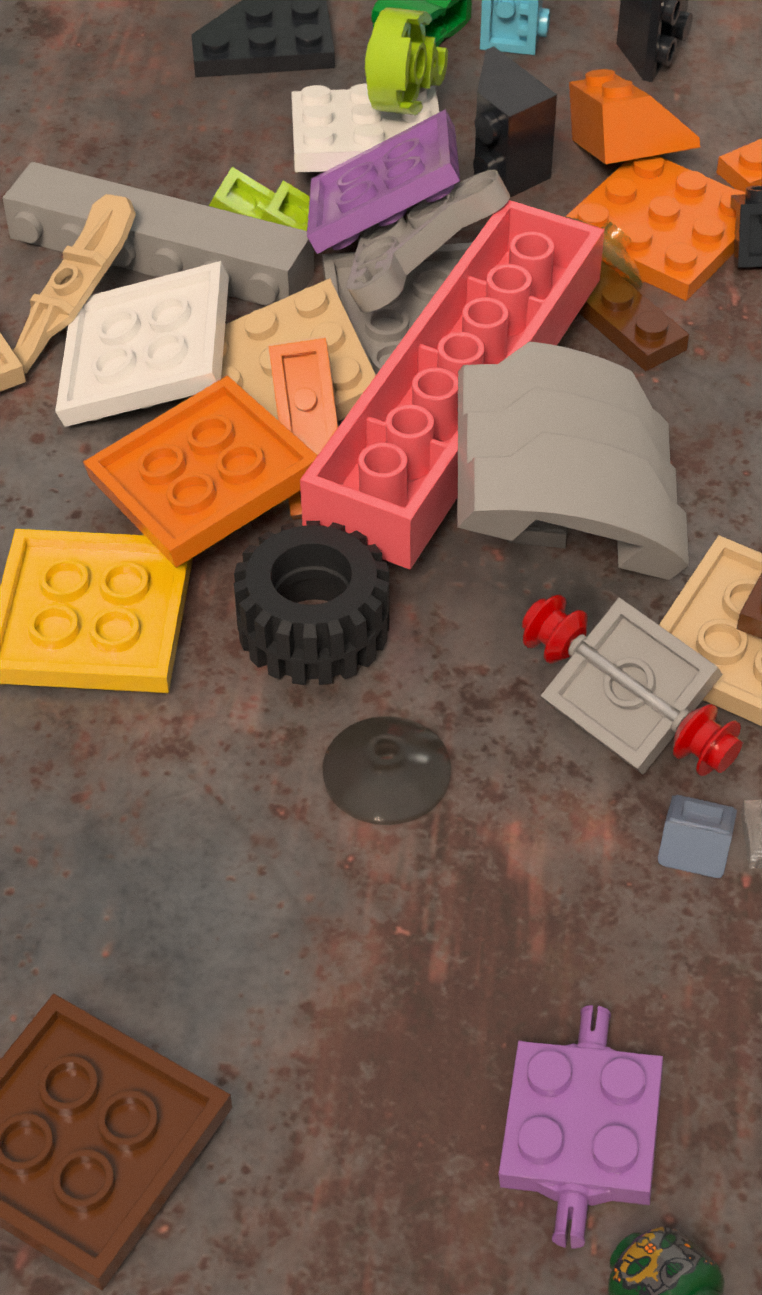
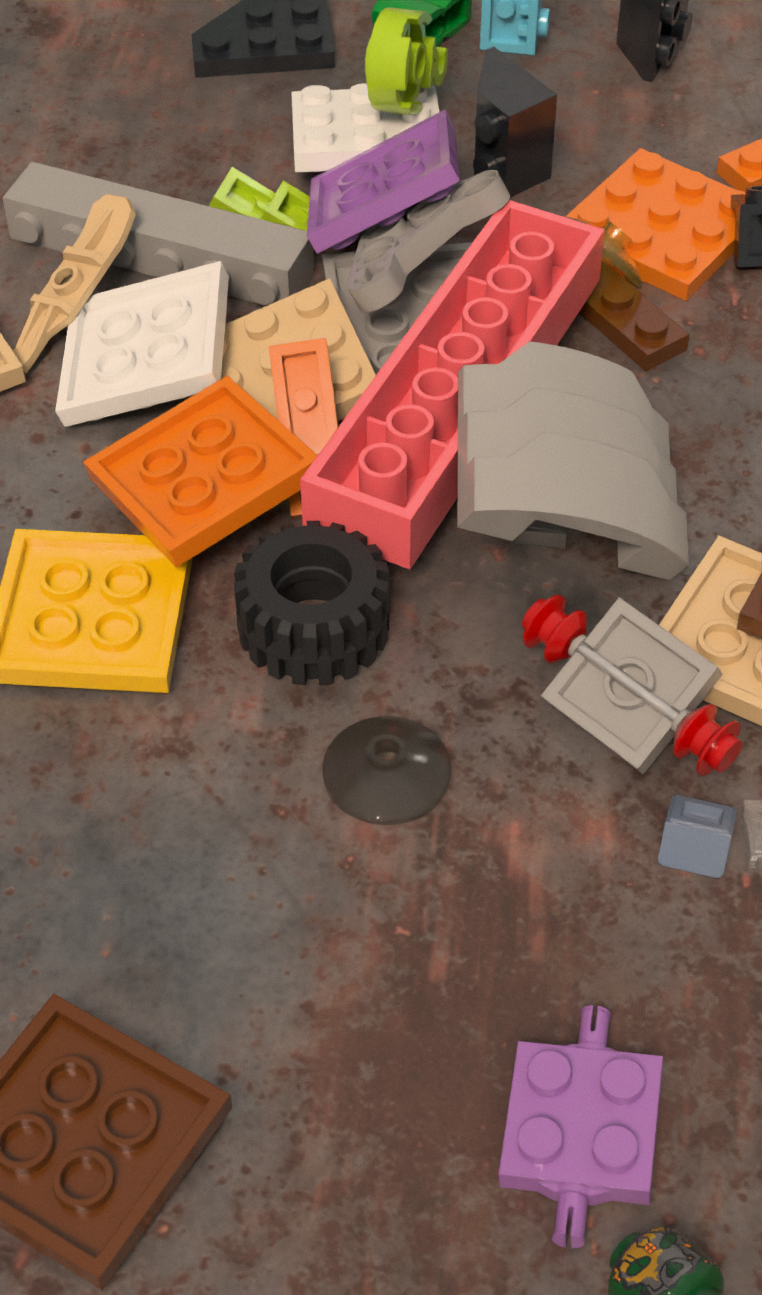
orange slope [569,69,700,164] -> none

